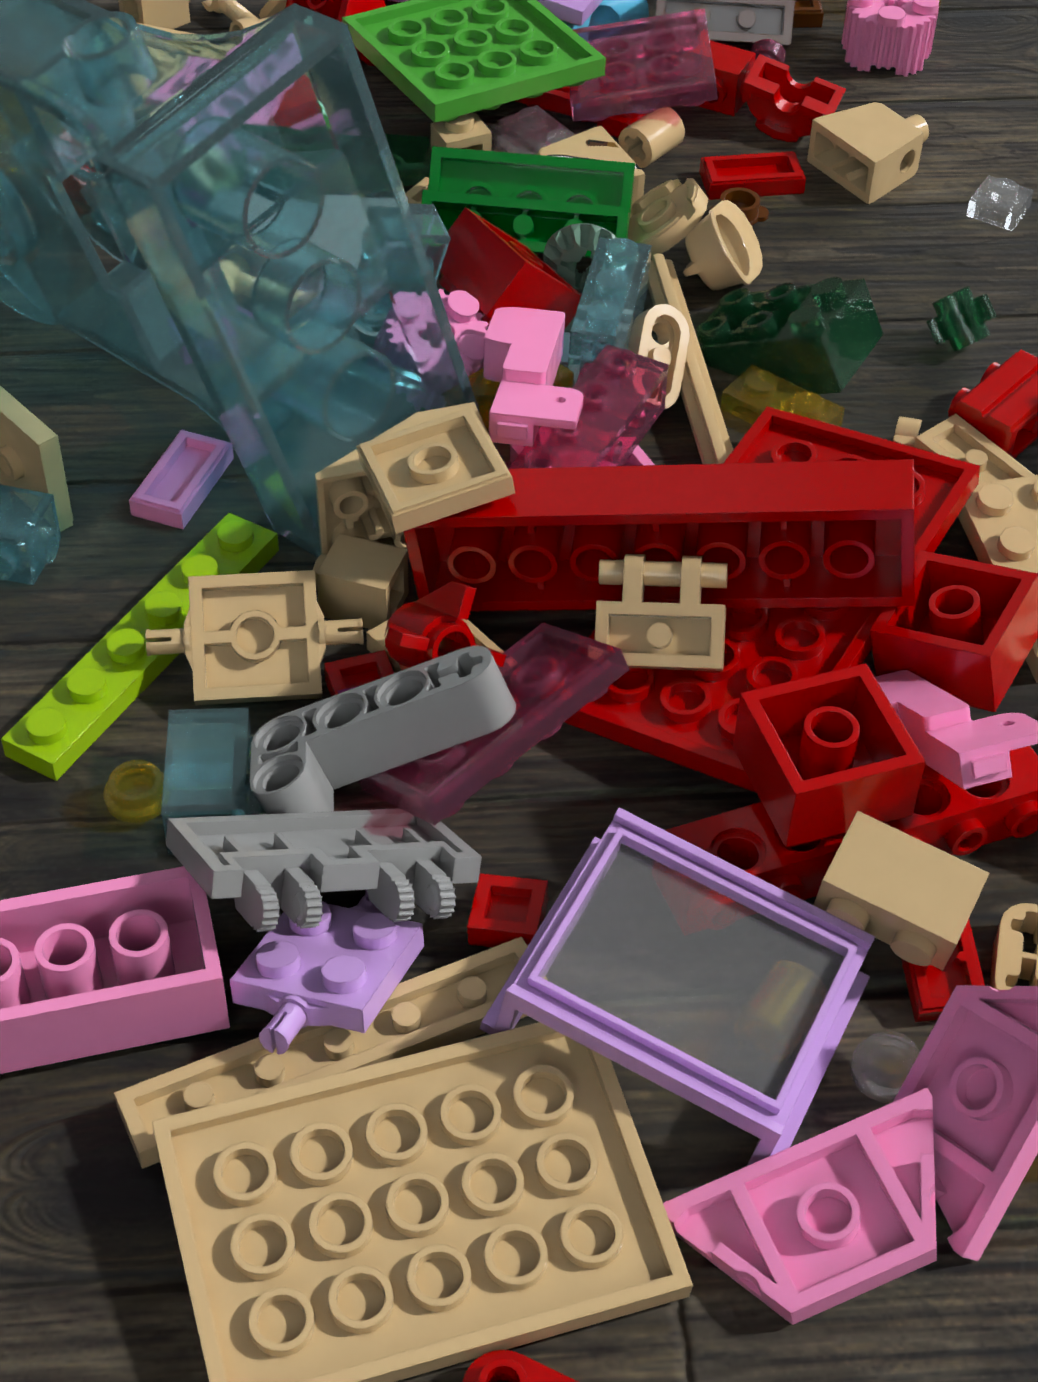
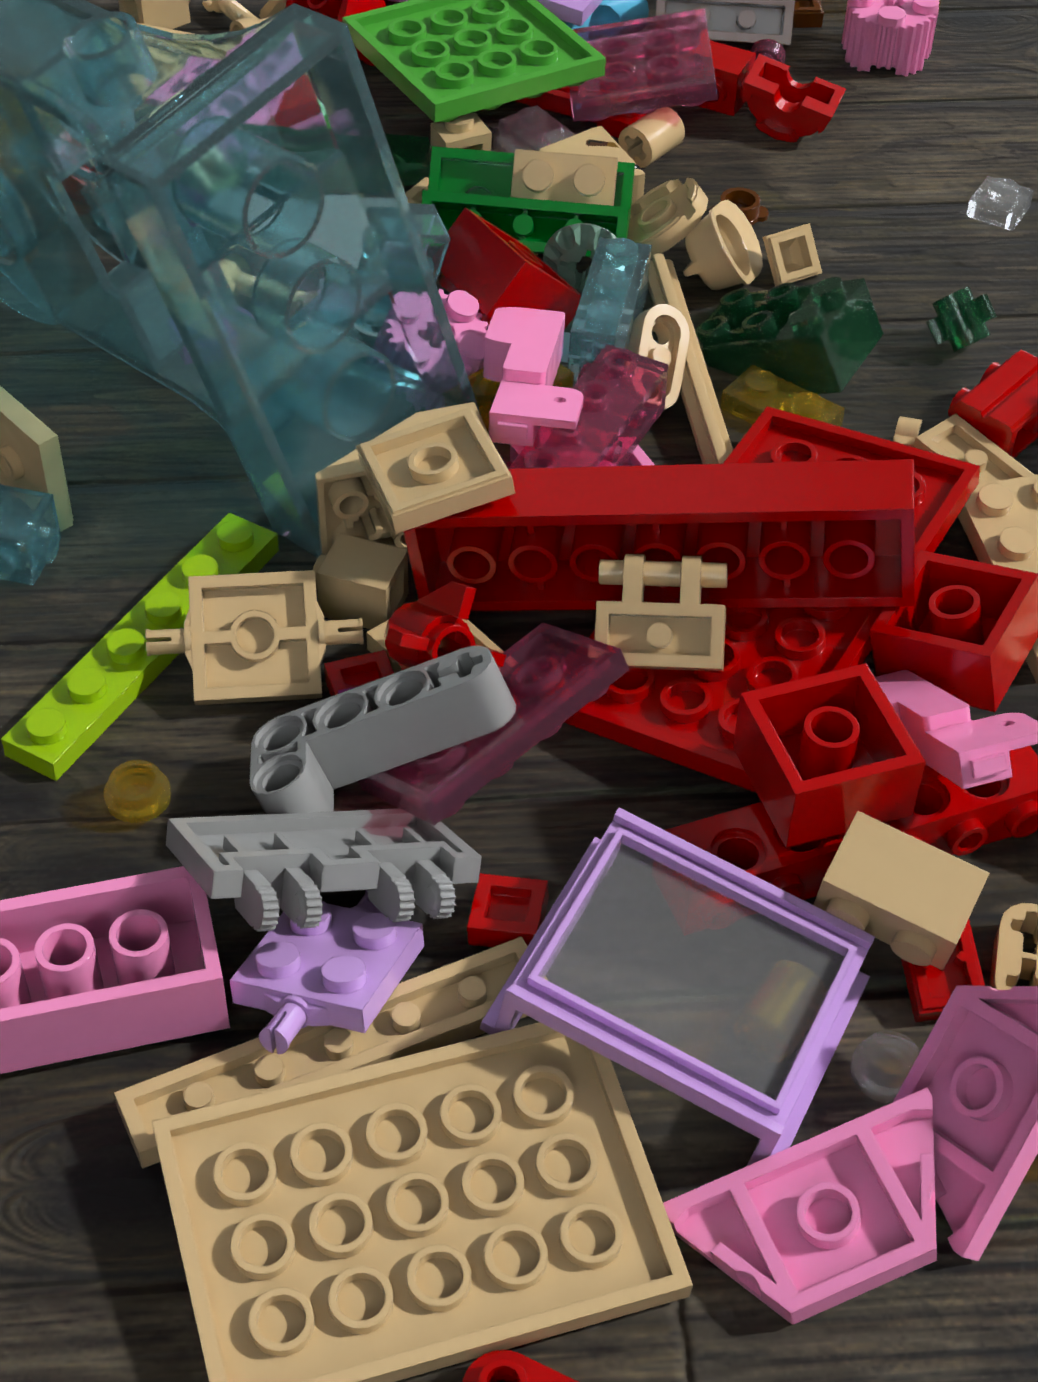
bright pink tile [129,430,234,530] -> none
clear light blue brick [161,708,263,854] -> none
red tile [699,151,806,200] -> none
tan torso [807,102,929,204] -> none
none -> tan plate [511,149,618,206]
none -> tan slope [763,223,822,287]

